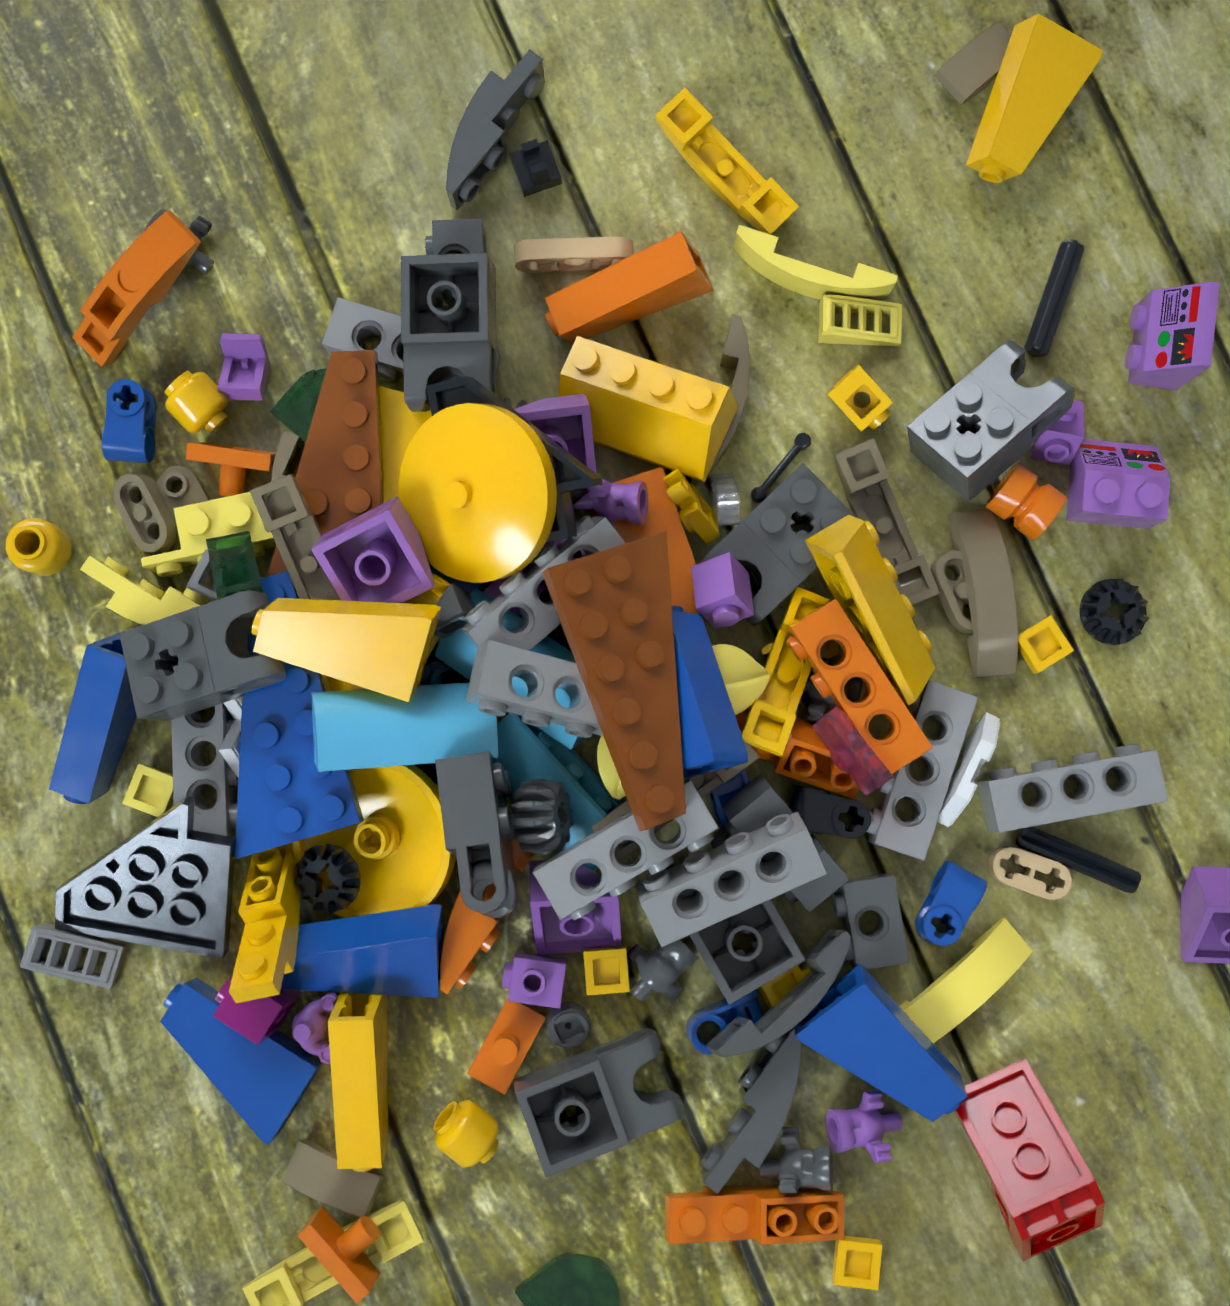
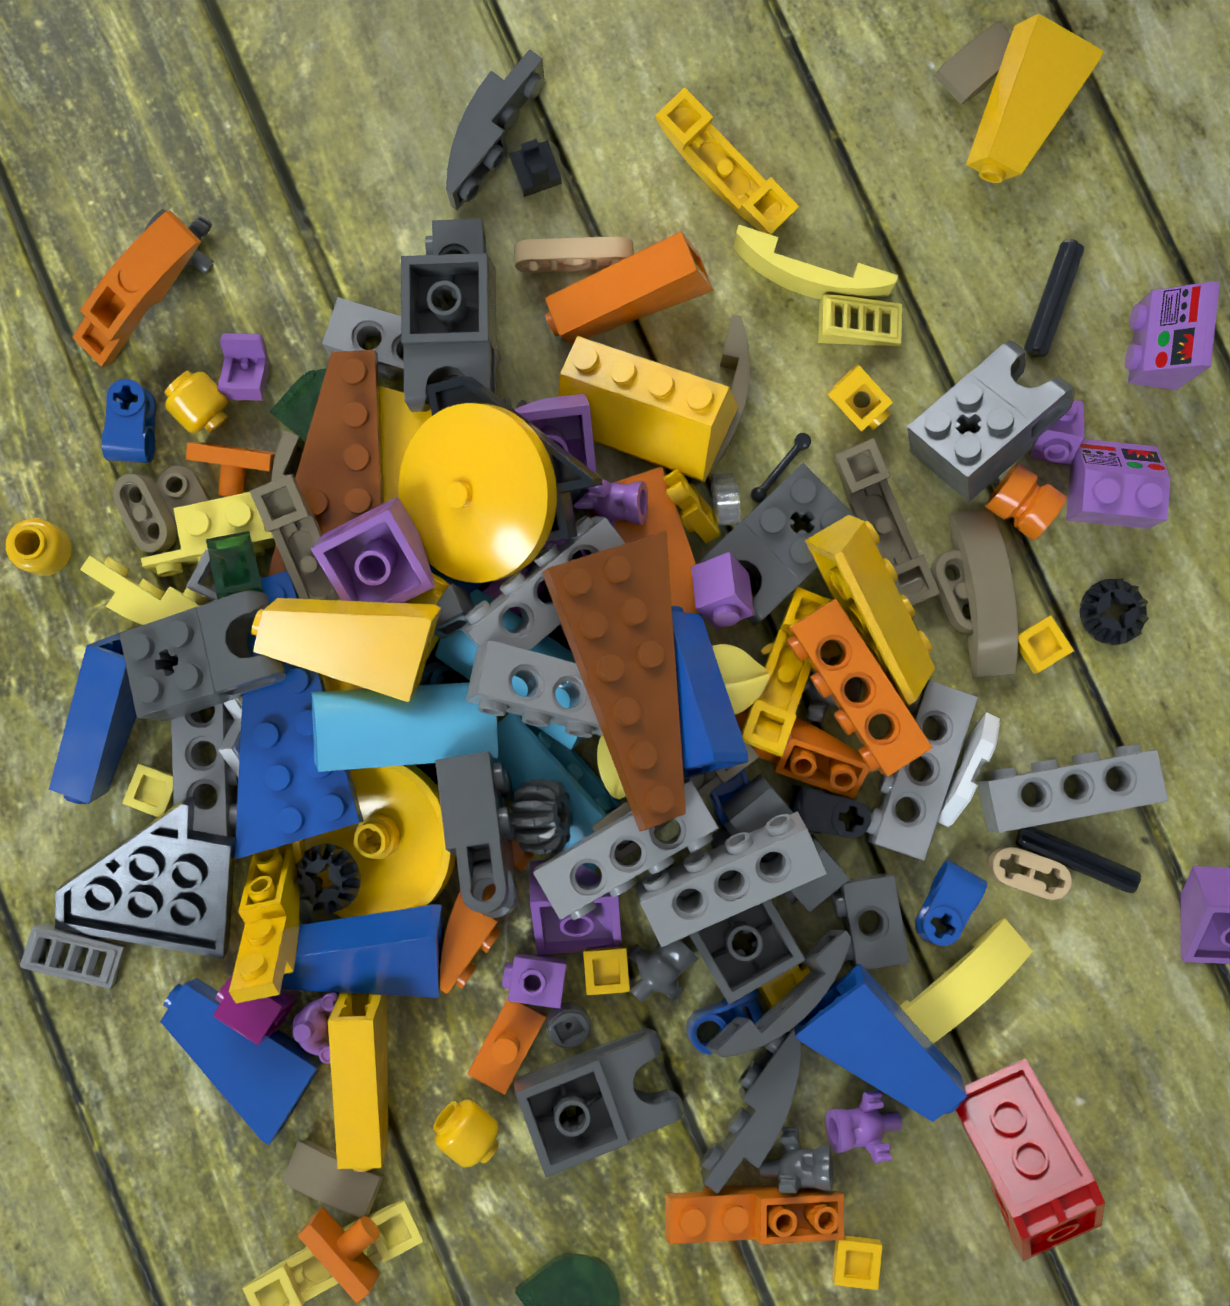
clear pink plate [811,706,893,796] -> none

